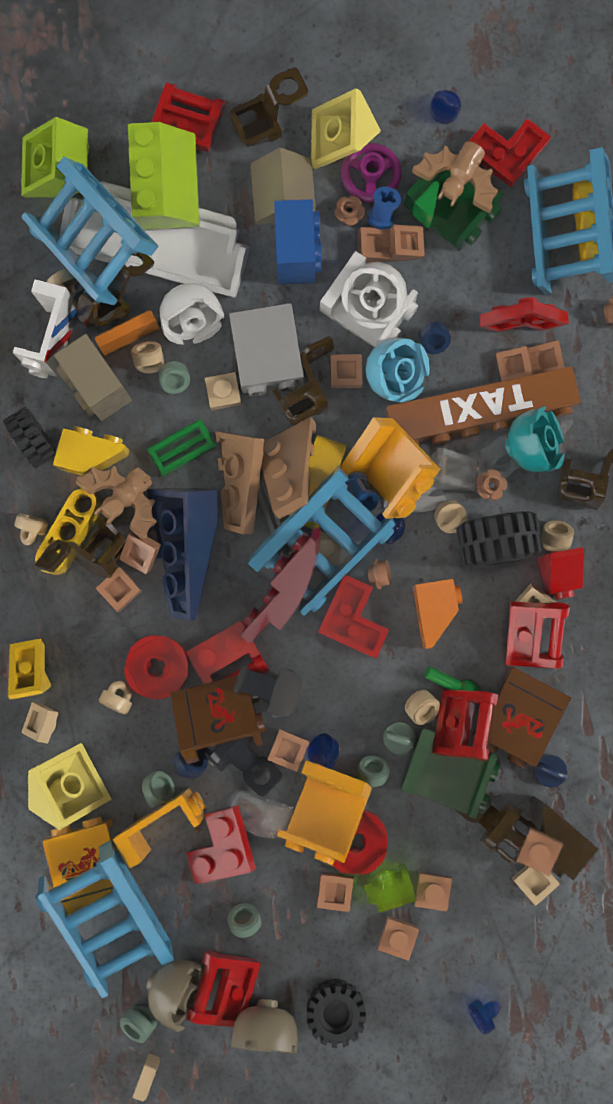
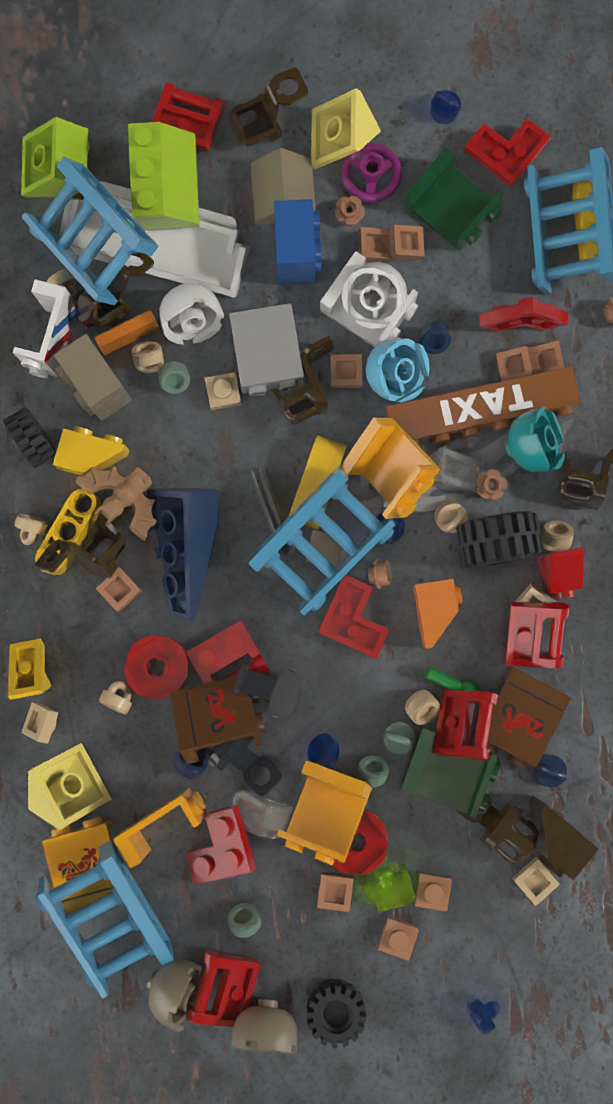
nougat plate [119,532,161,574] -> none
sand green tile [120,1004,157,1043] -> none
tan tile [132,1053,160,1102] -> none
sand green tile [142,771,175,807] -> none
green tile [147,418,217,477] -> none
medium nougat wing [215,431,264,534] -> none
dark red slope [240,527,321,643] -> none
medium nougat wing [261,416,316,519] -> none
nougat plate [267,729,310,772] -> none
blue bush [345,471,379,511] -> none
blue bush [367,187,401,229] -> none
medium nougat animal [412,142,498,213] -> none
green slope [412,181,440,229] -> none
nougat plate [517,828,563,876] -> none

